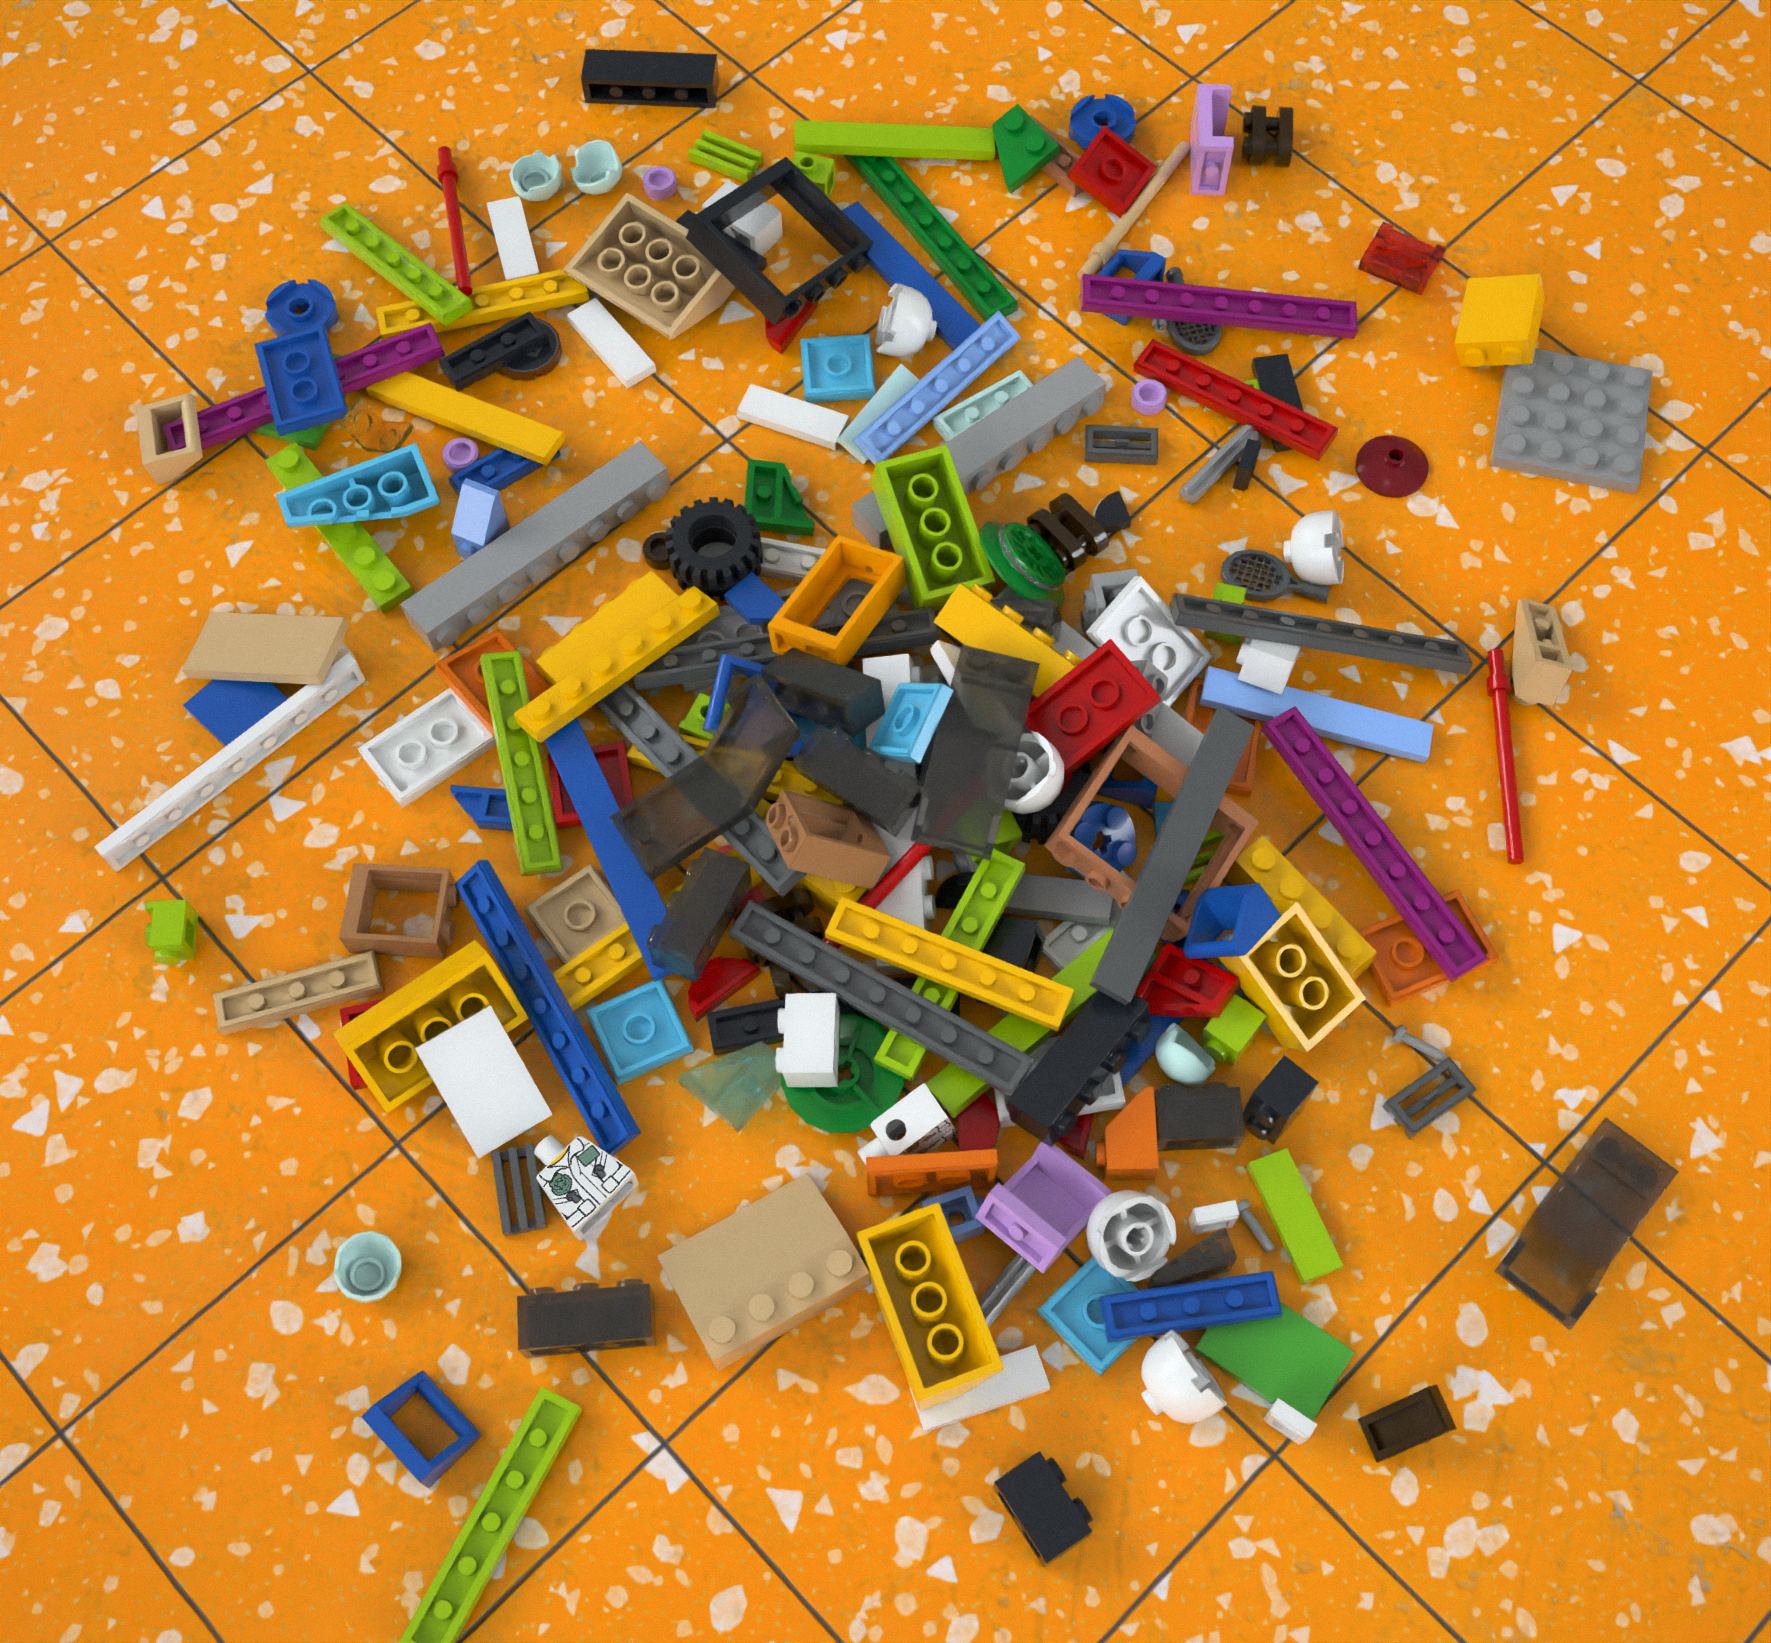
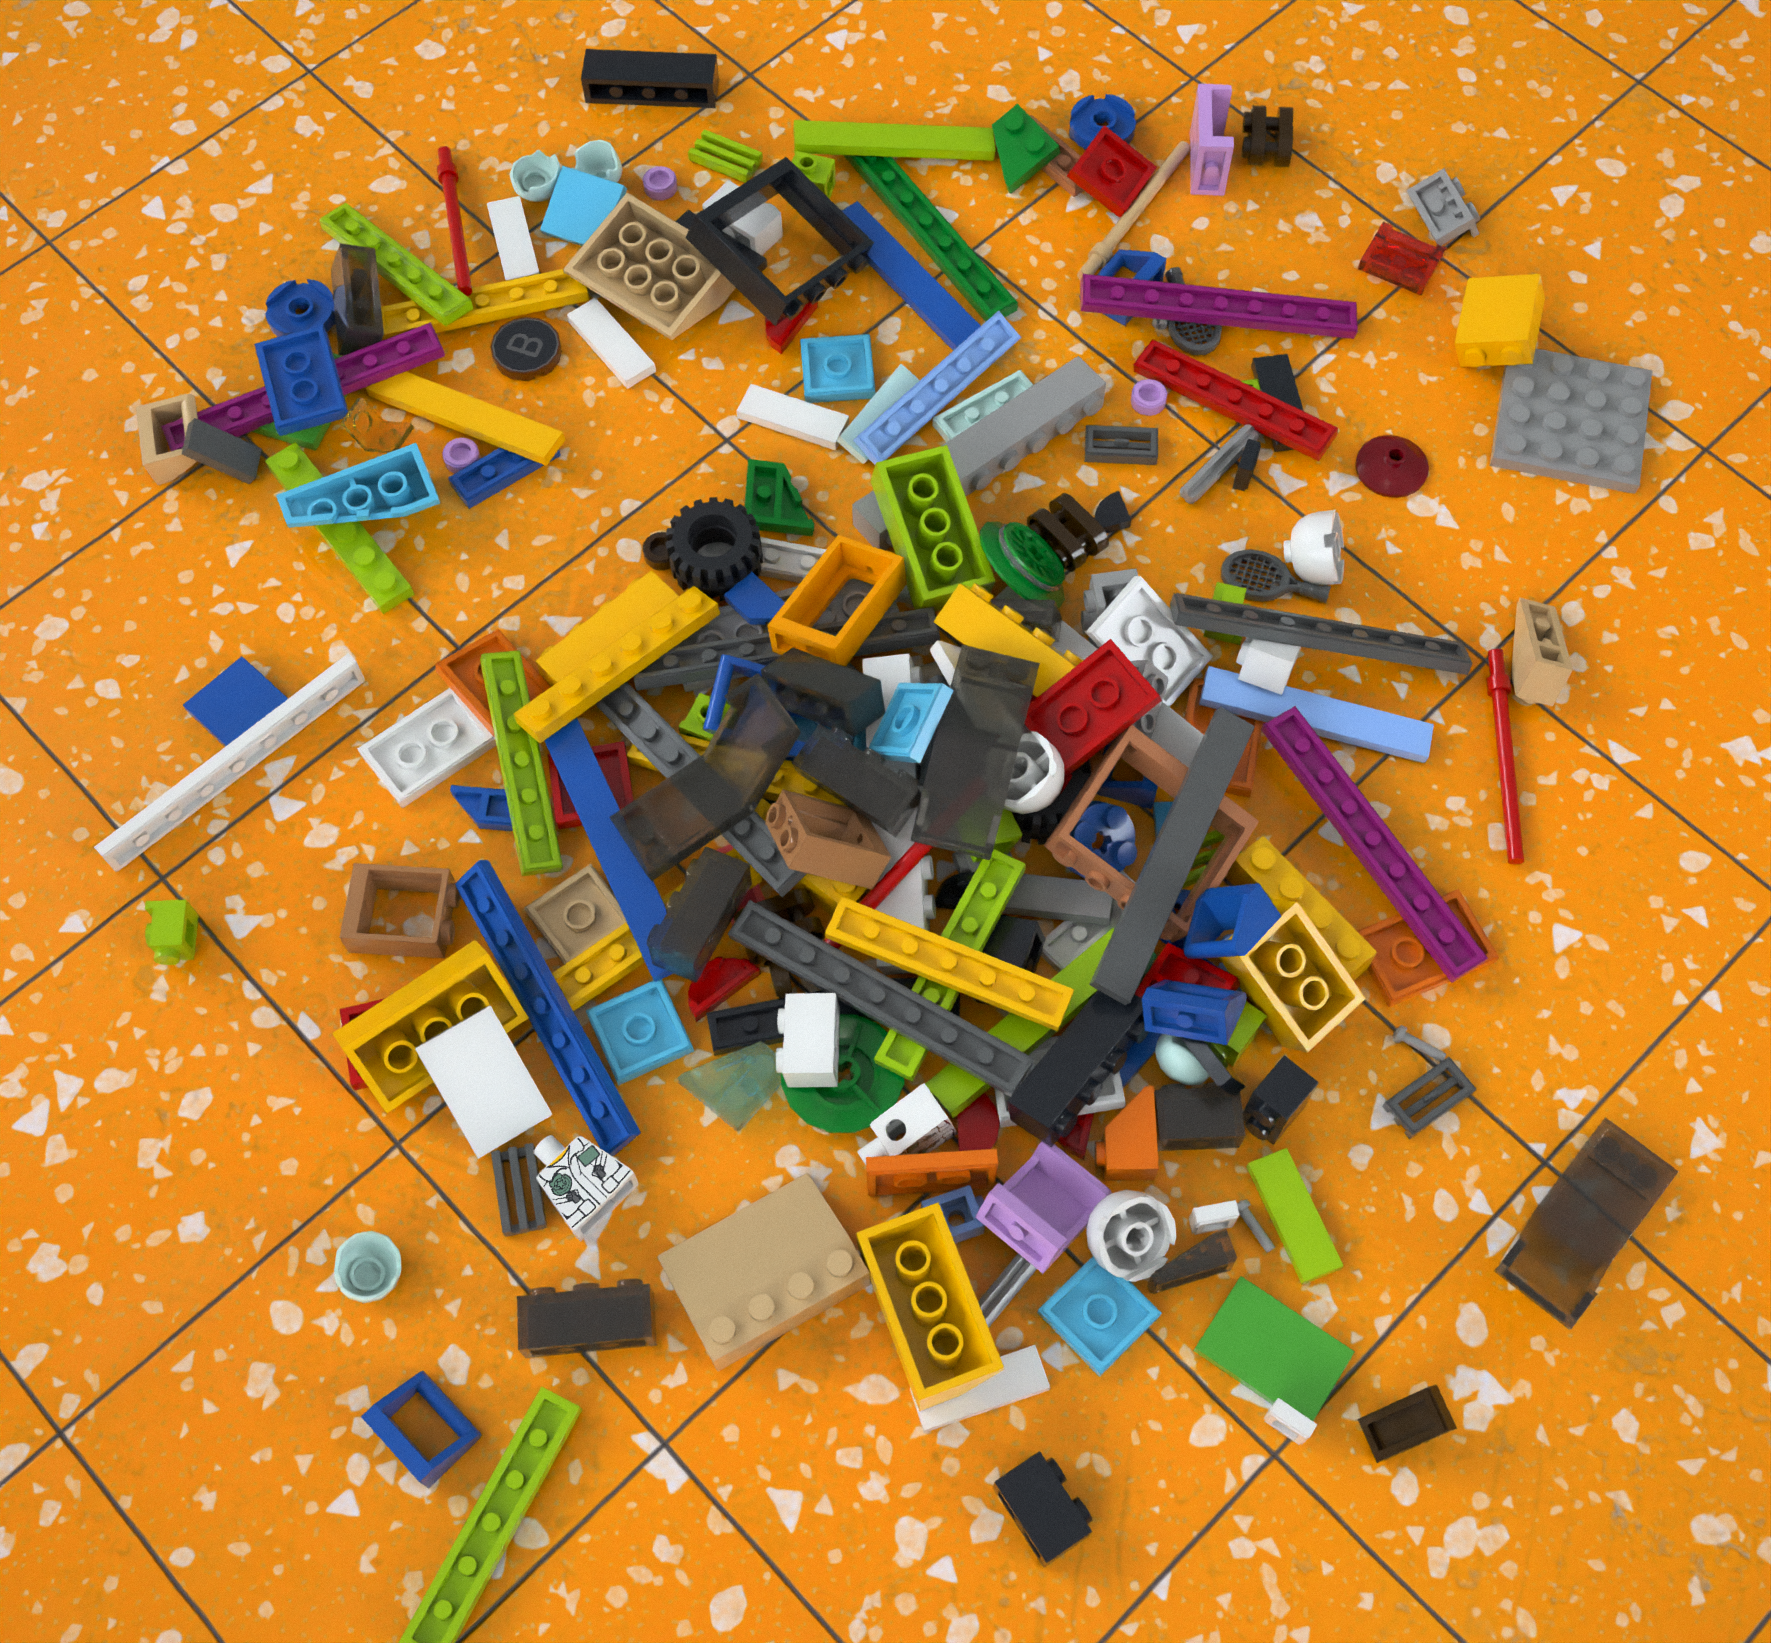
tan tile [182,612,349,685] -> none
tan tile [213,950,384,1036] -> none
light grey brick [400,441,671,653] -> none
black tile [438,312,549,392] -> none
slope [451,478,510,560] -> none
white cylinder [875,283,937,357] -> none
blue tile [1099,1271,1283,1343] -> none
white cylinder [1141,1329,1227,1424] -> none
none -> dark grey tile [181,418,262,484]
none -> clear smoke brick [331,243,384,356]
none -> medium azure tile [540,165,627,246]
none -> blue tile [1142,979,1246,1045]
none -> black tile [1180,1037,1246,1096]
none -> light grey bracket [1407,168,1481,247]

